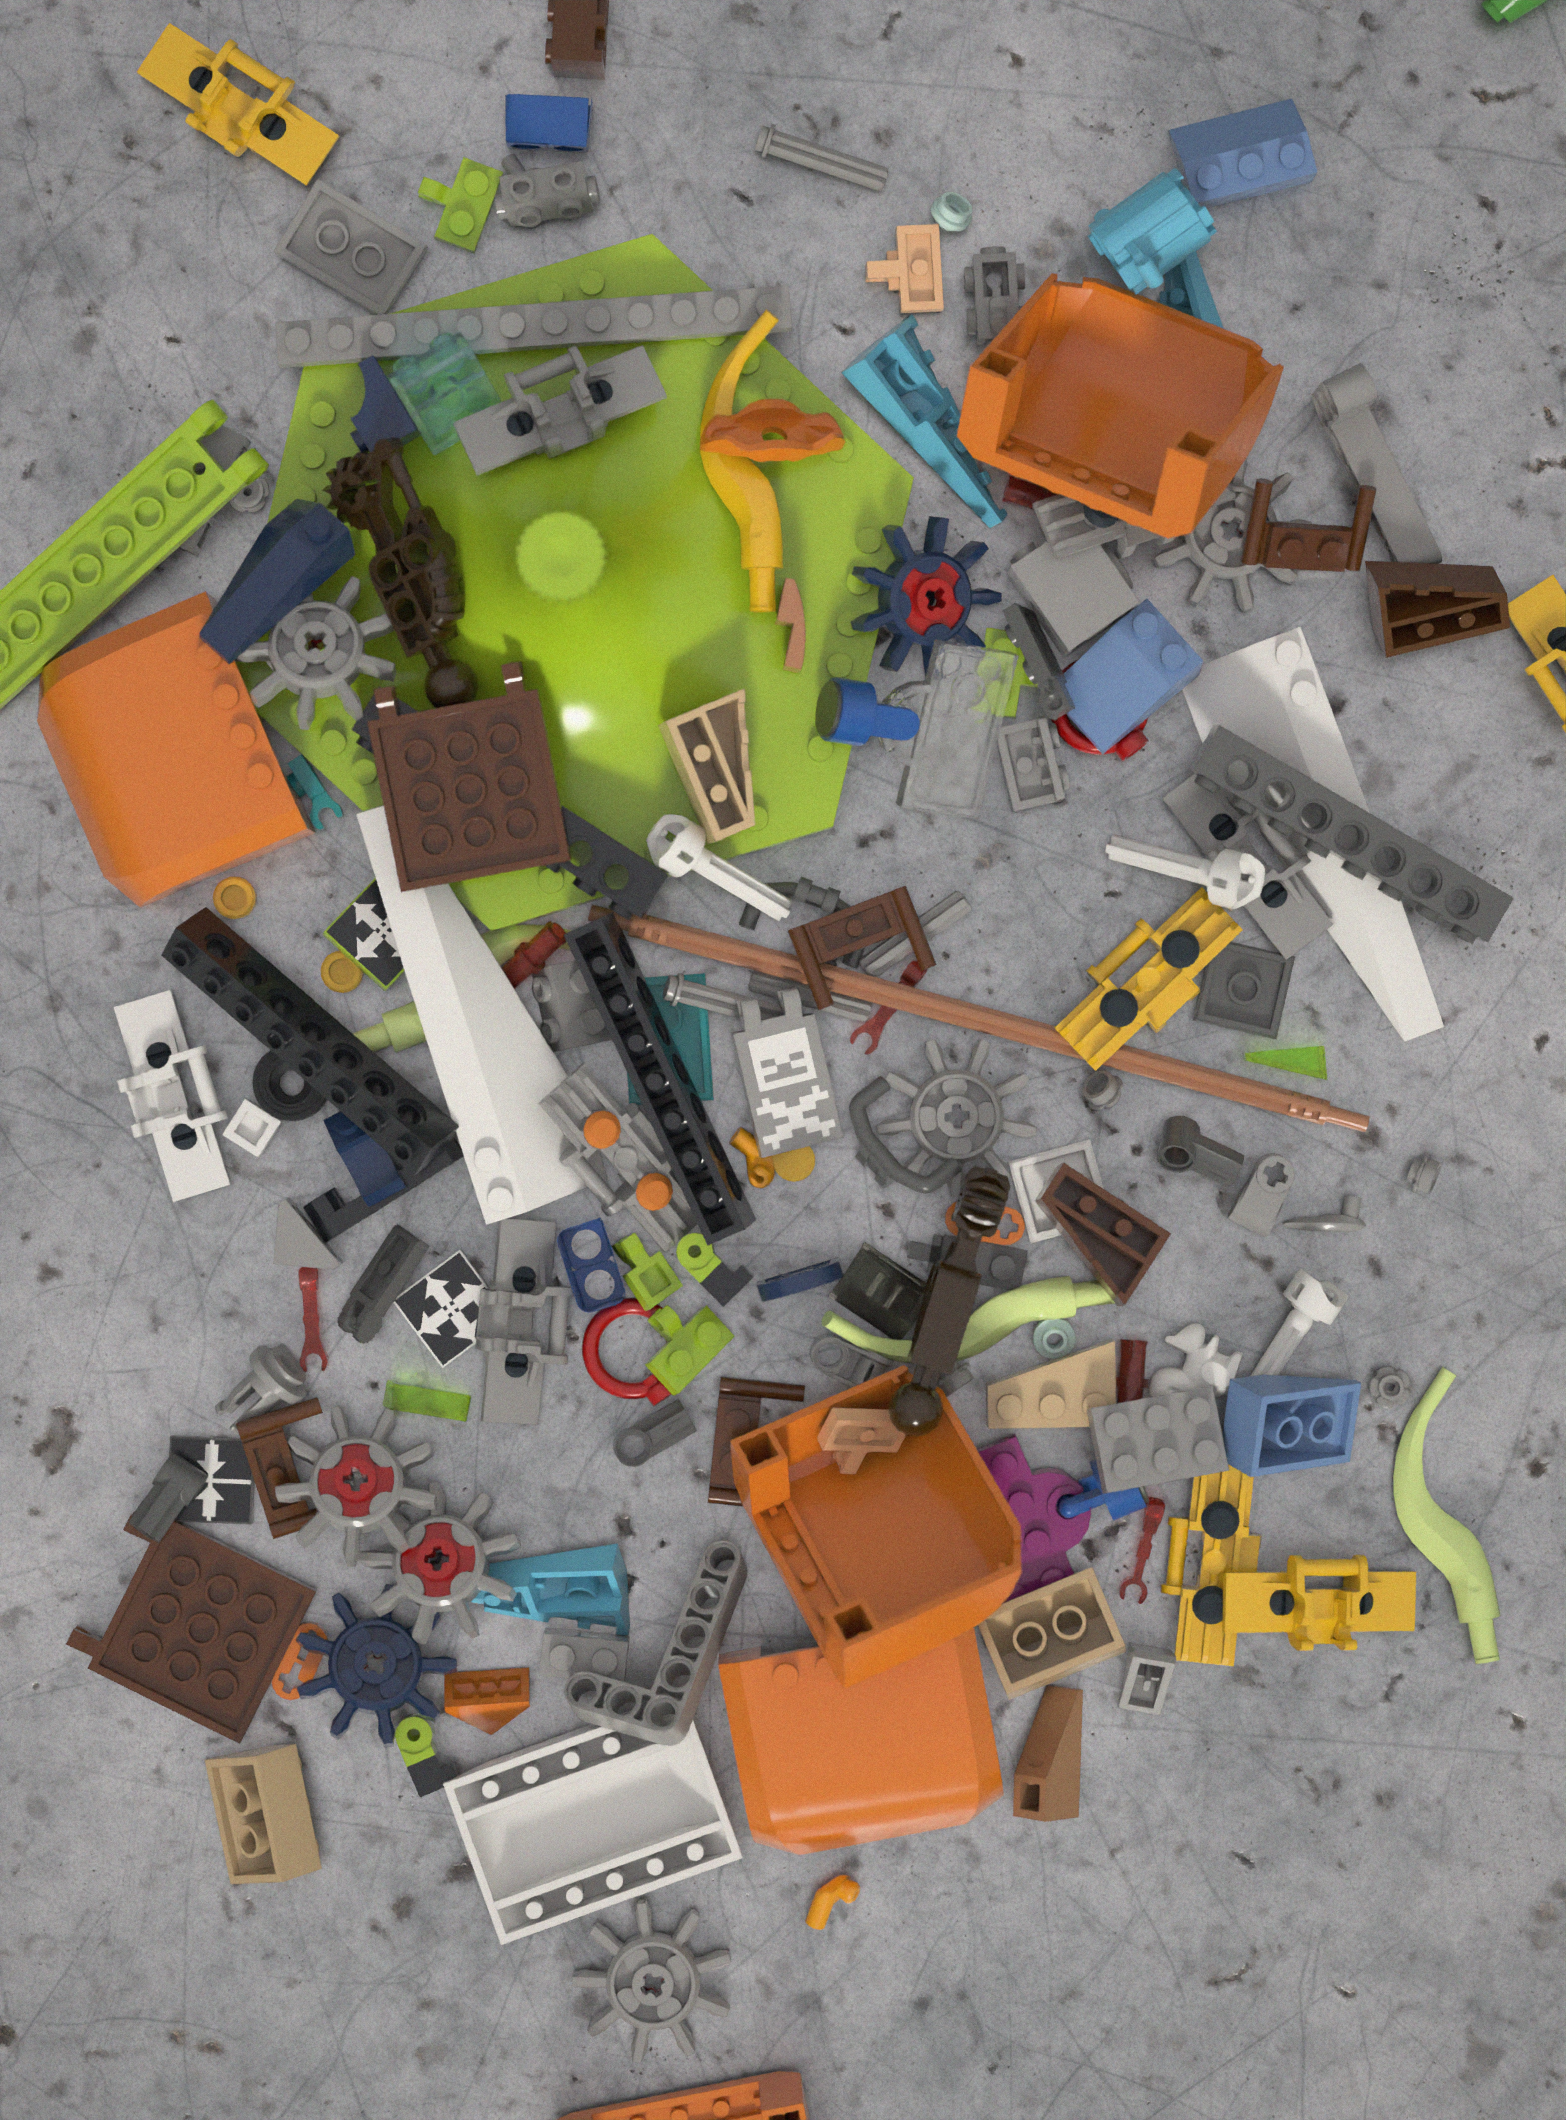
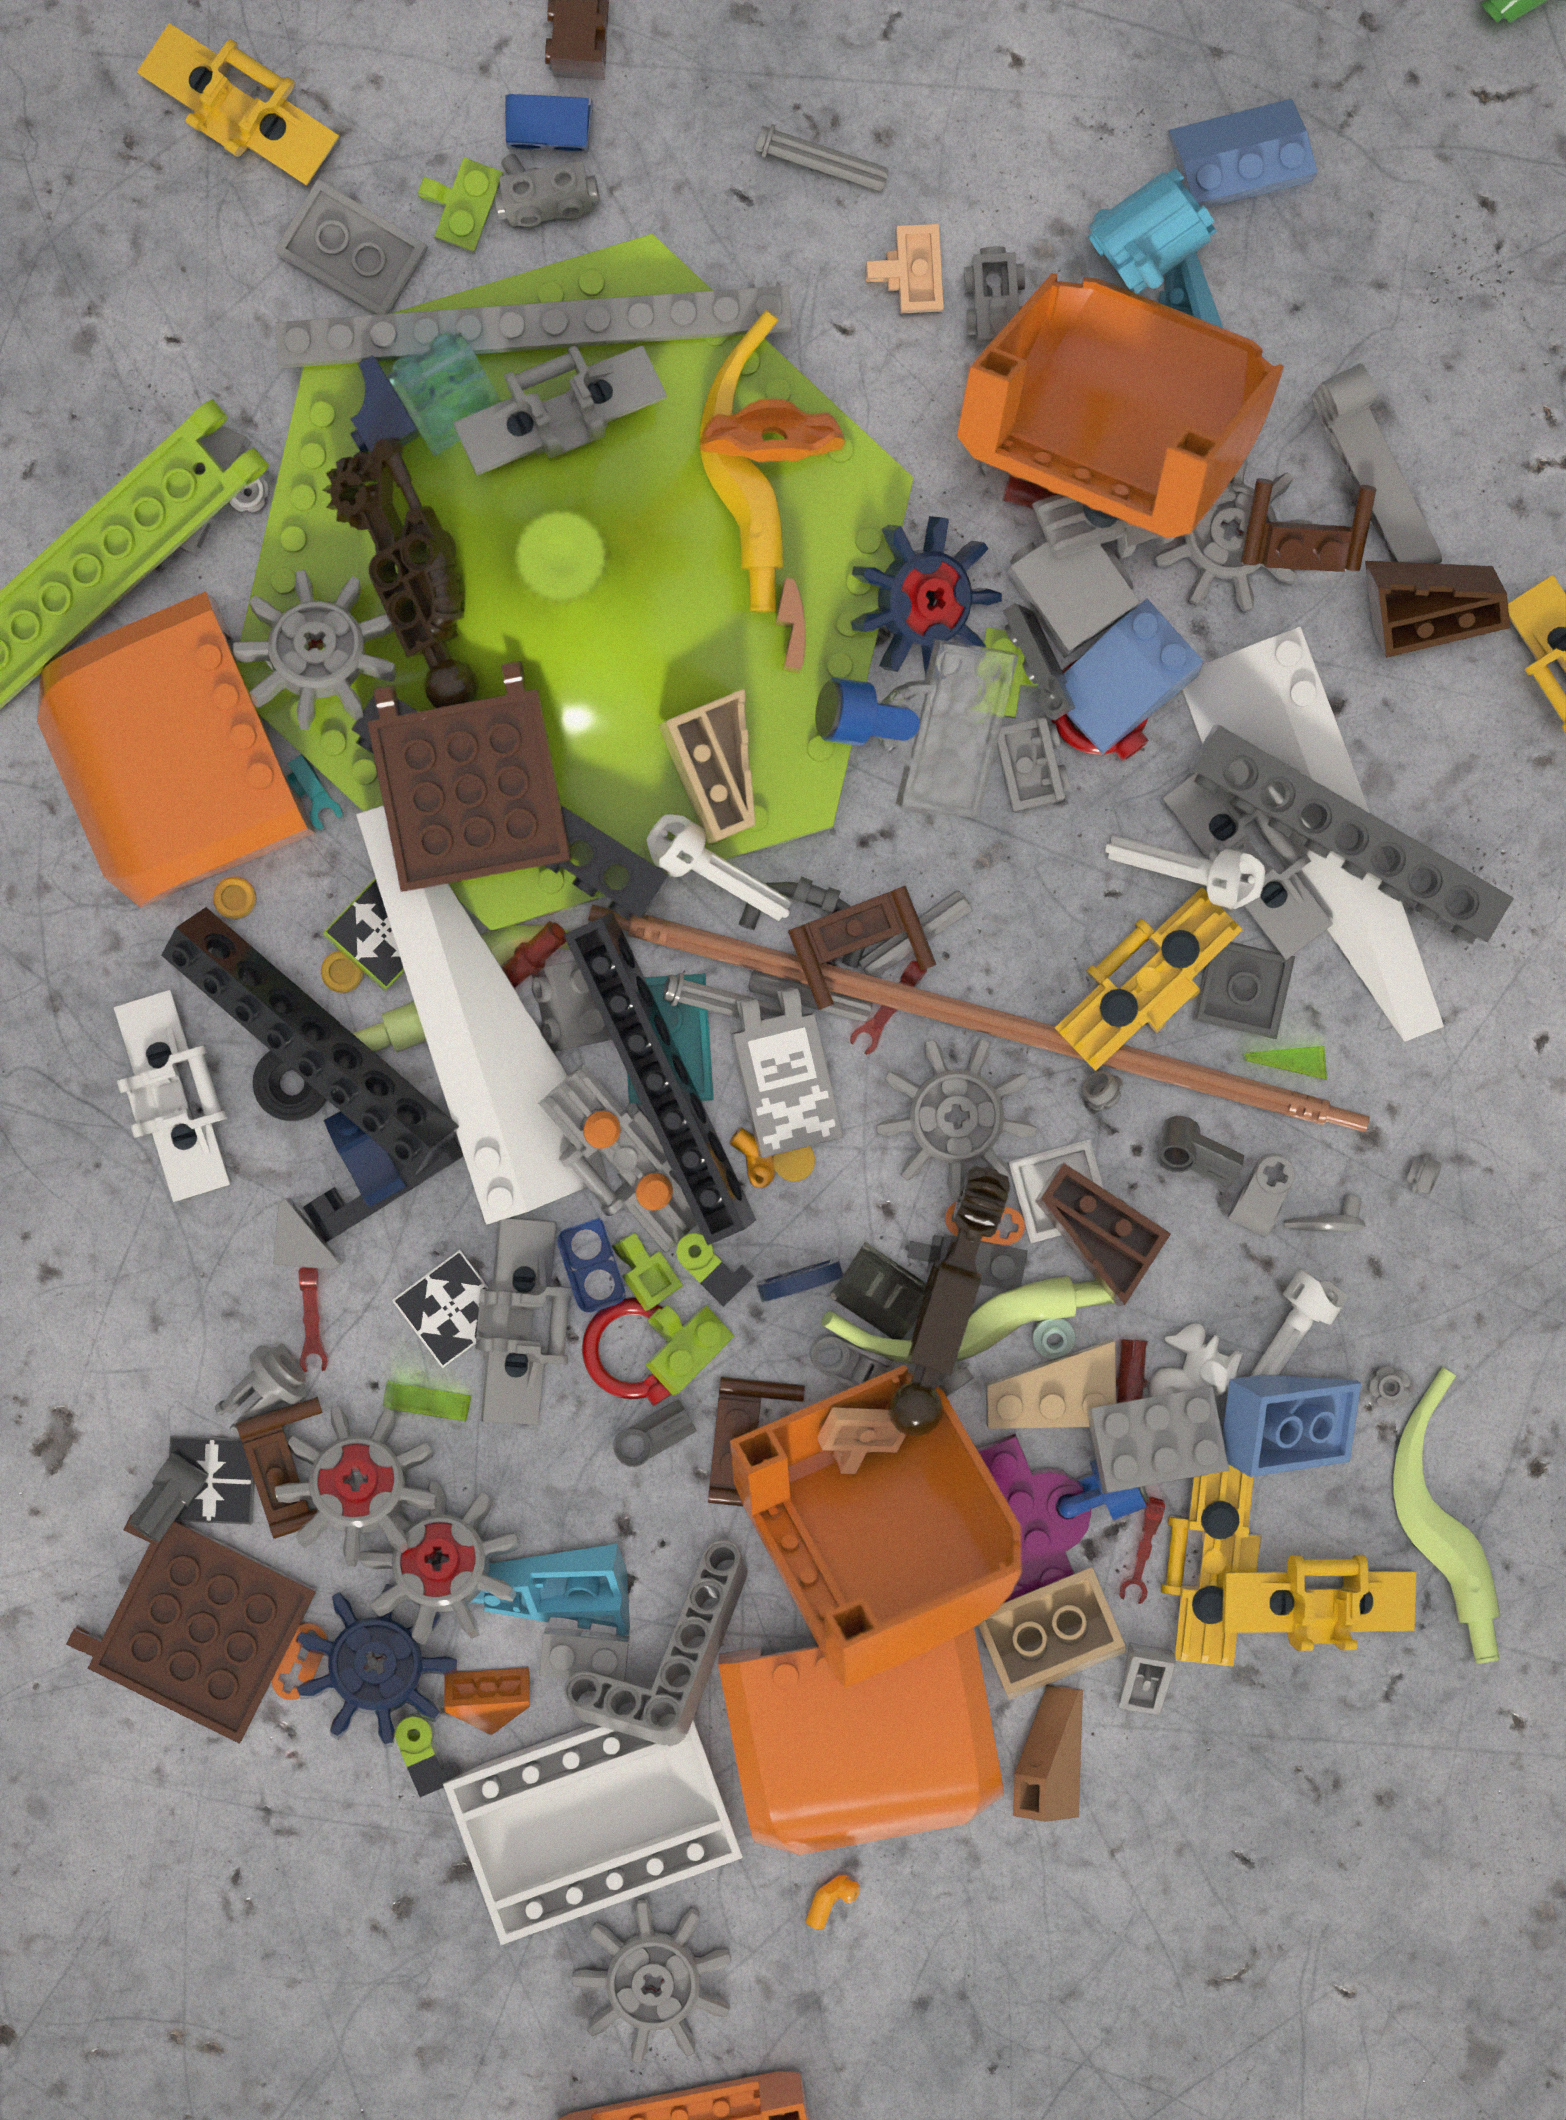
dark blue wedge [199,499,356,664] -> none
tan slope [205,1744,322,1884] -> none
white plate [222,1099,282,1157] -> none
dark grey hinge [337,1224,430,1344] -> none
medium azure wedge [842,314,1008,528] -> none
dark grey piece [849,1076,962,1194] -> none
light aqua plate [931,192,972,231] -> none

